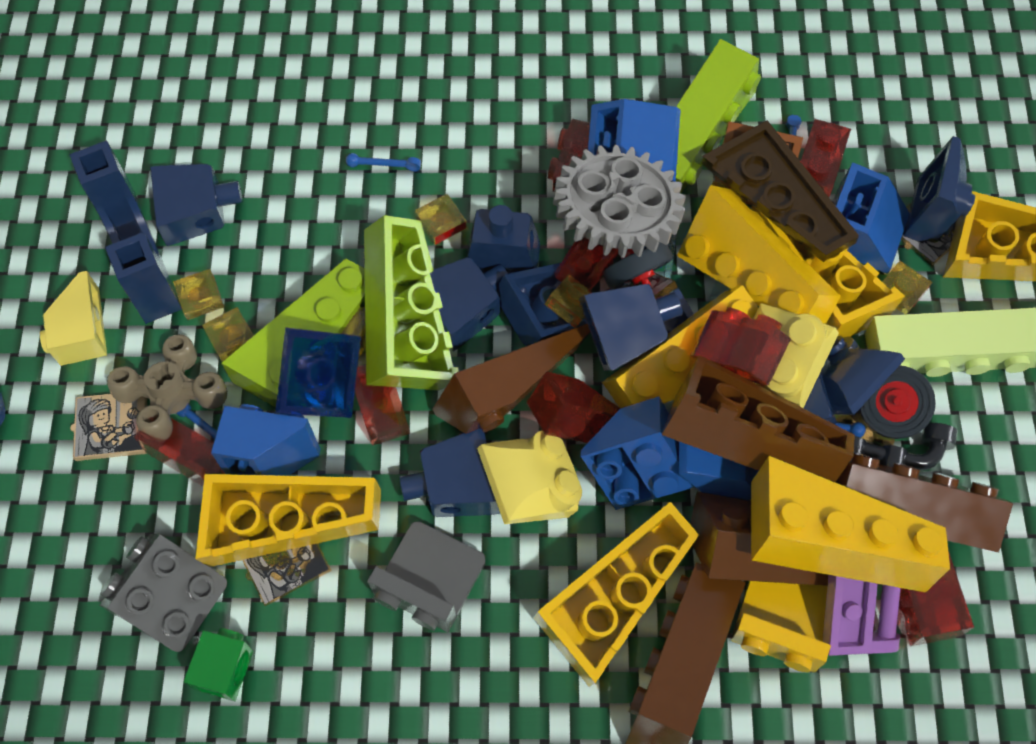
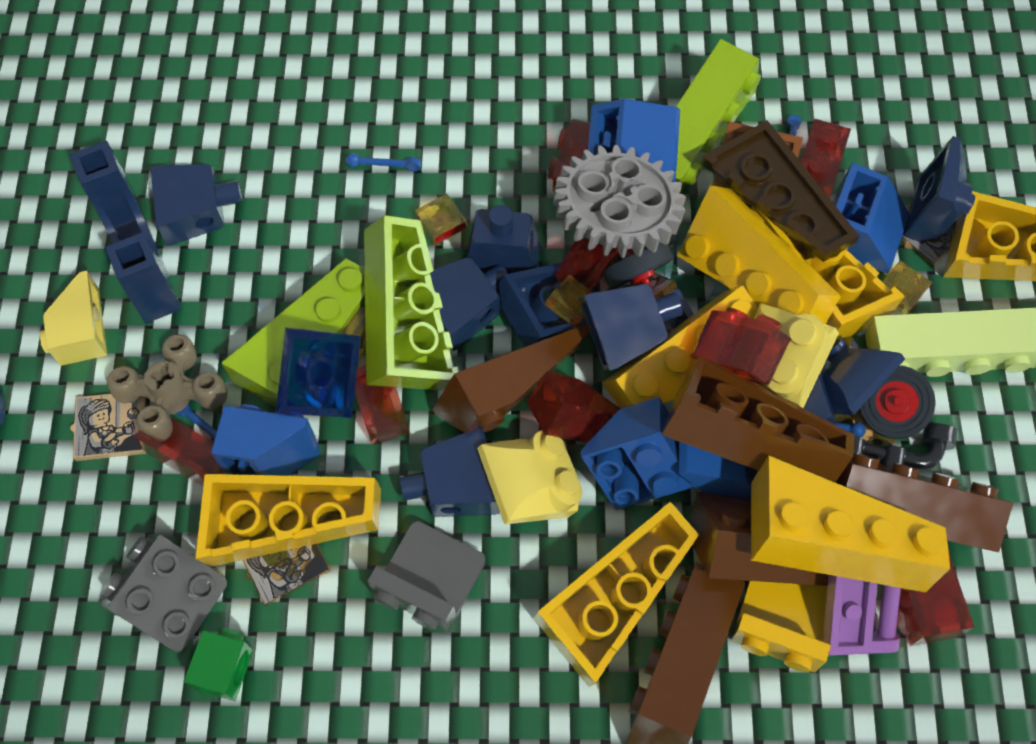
clear yellow plate [173,269,224,320] -> none
clear yellow plate [202,307,254,362] -> none

